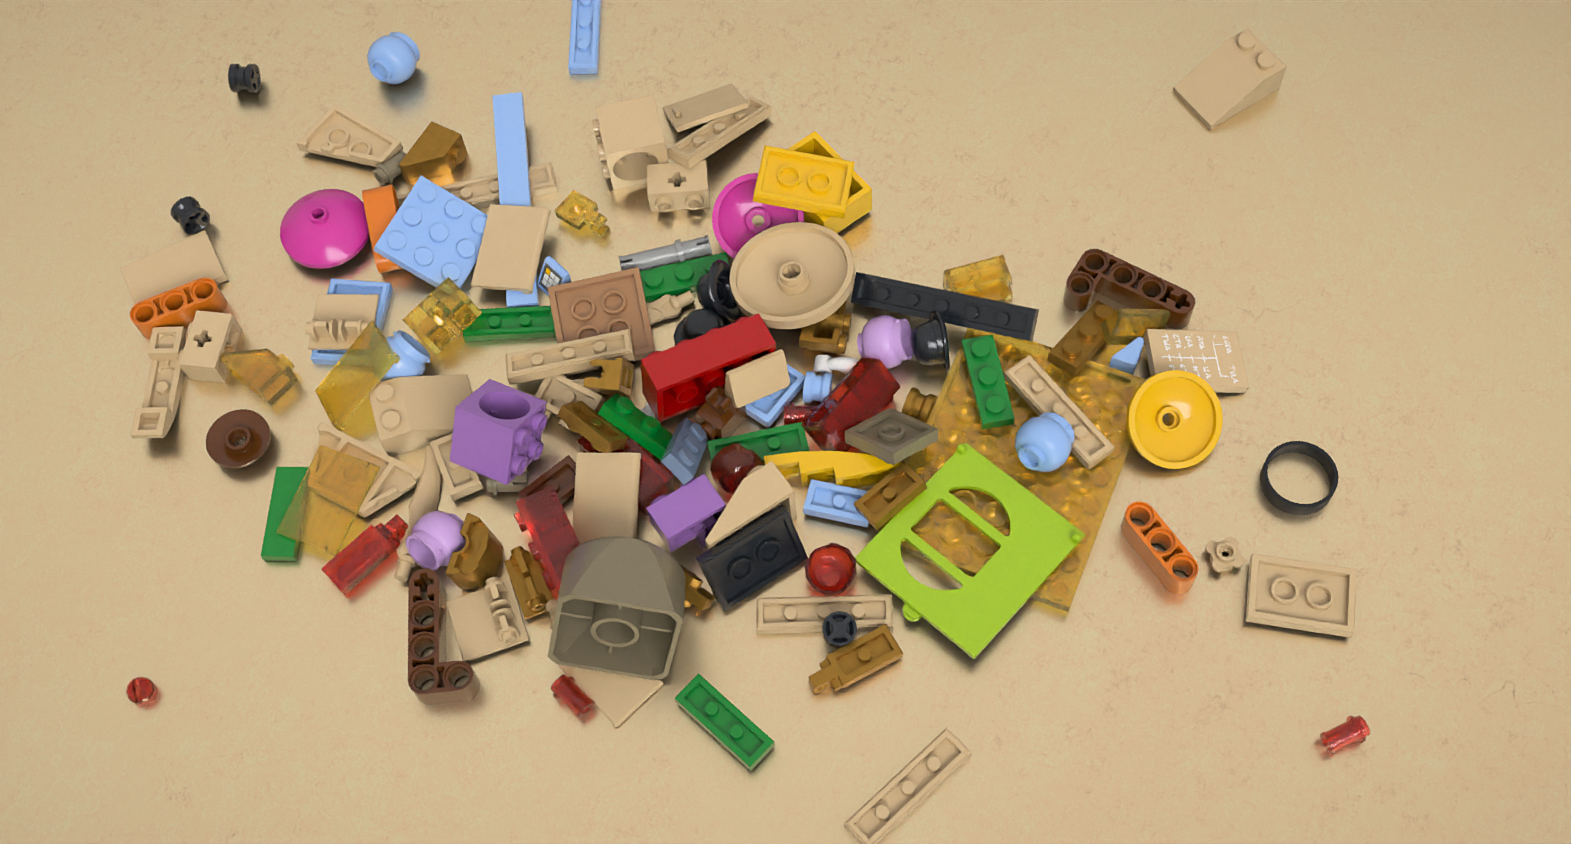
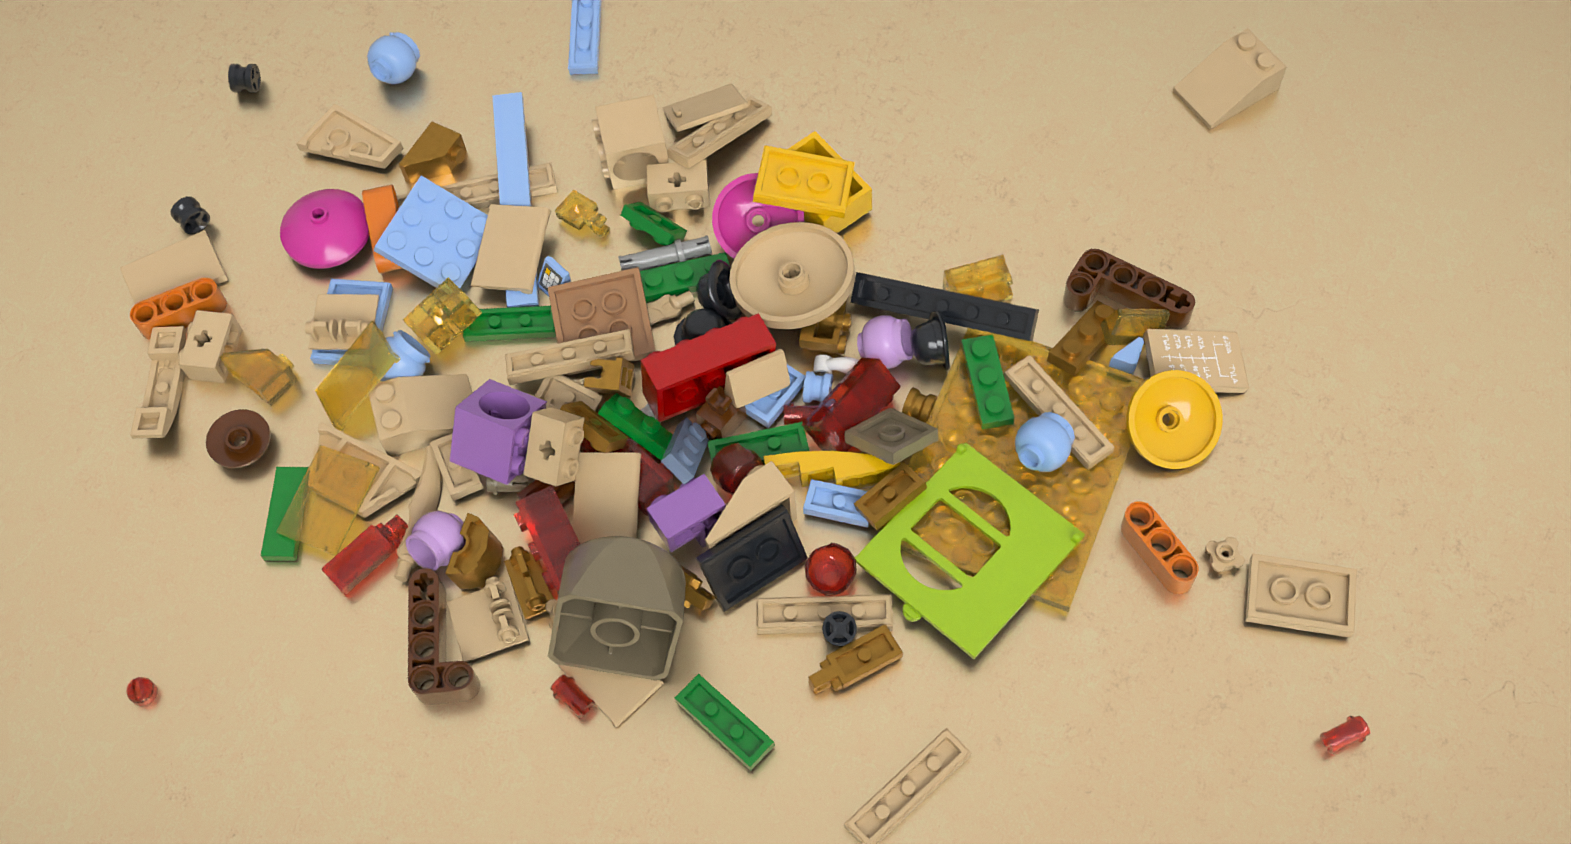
dark tan pin [373,151,406,185] -> none
black tyre [1260,441,1339,515] -> none
none -> tan brick [523,407,584,486]
none -> green plate [620,201,687,246]

